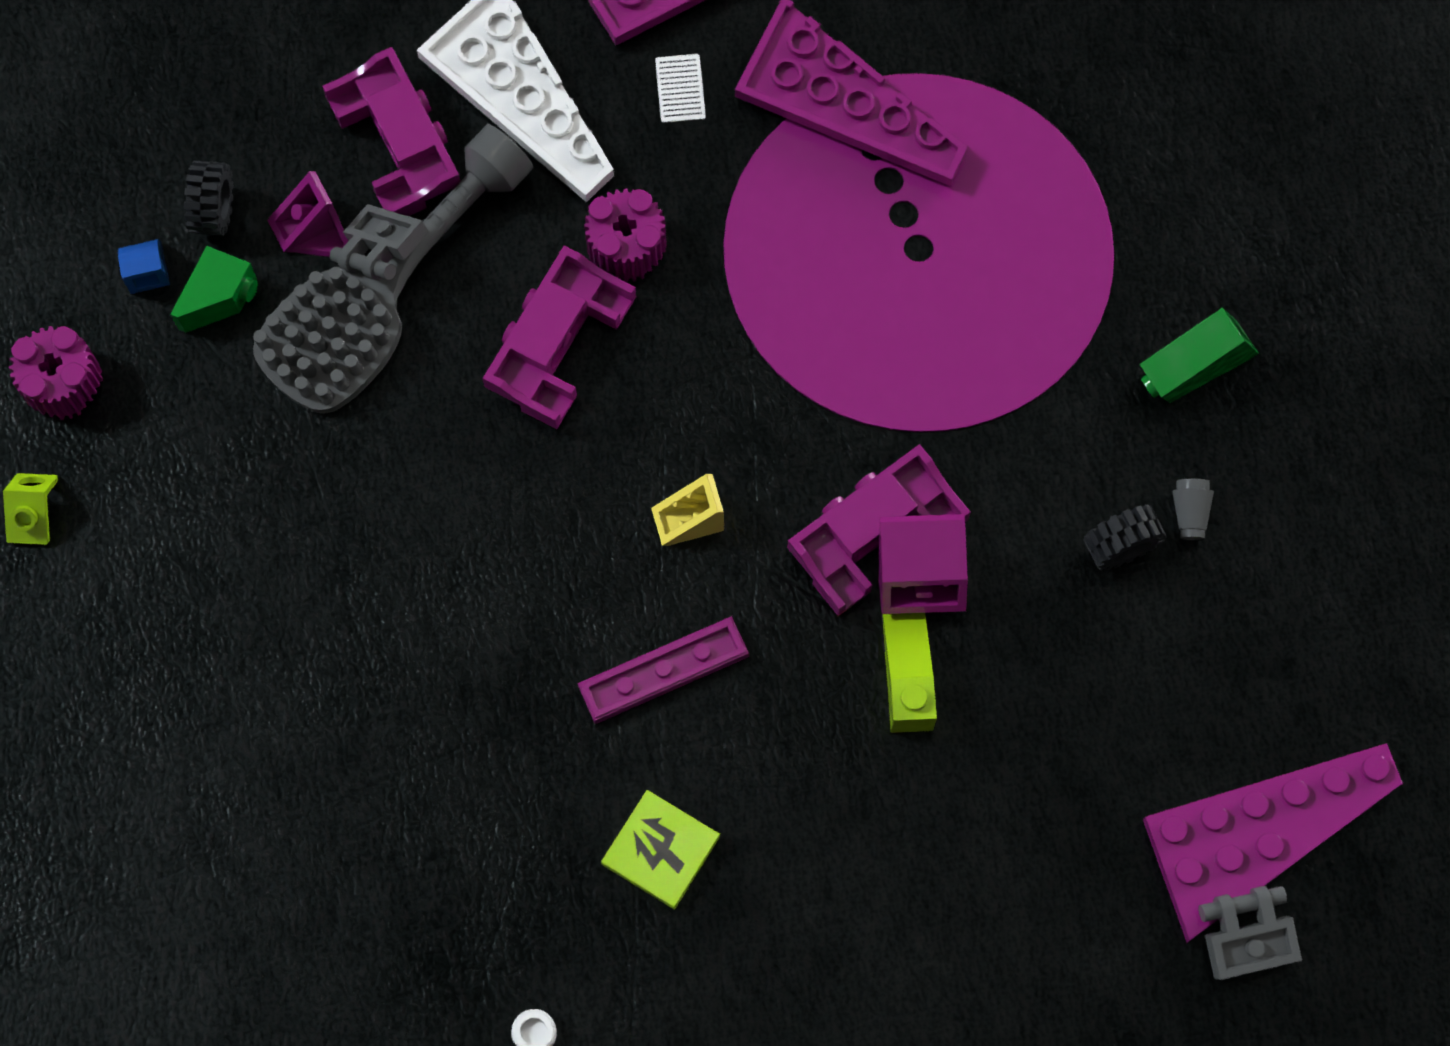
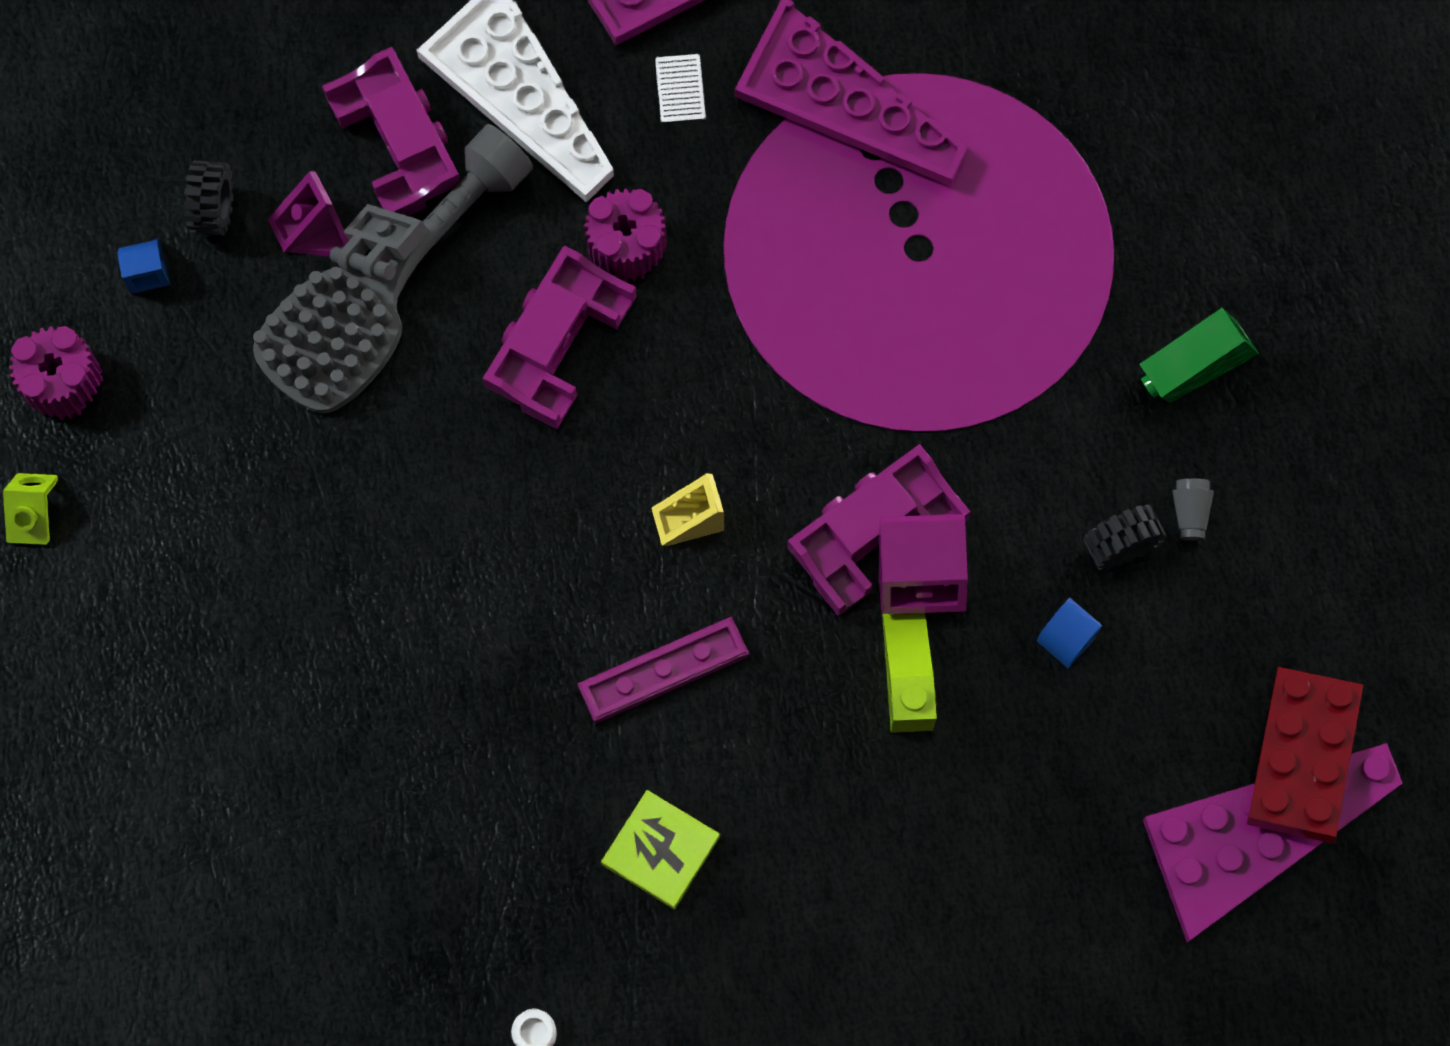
green slope [170,246,258,333] -> none
dark grey plate [1198,886,1302,980] -> none
none -> blue brick [1037,598,1102,668]
none -> dark red plate [1247,667,1363,844]

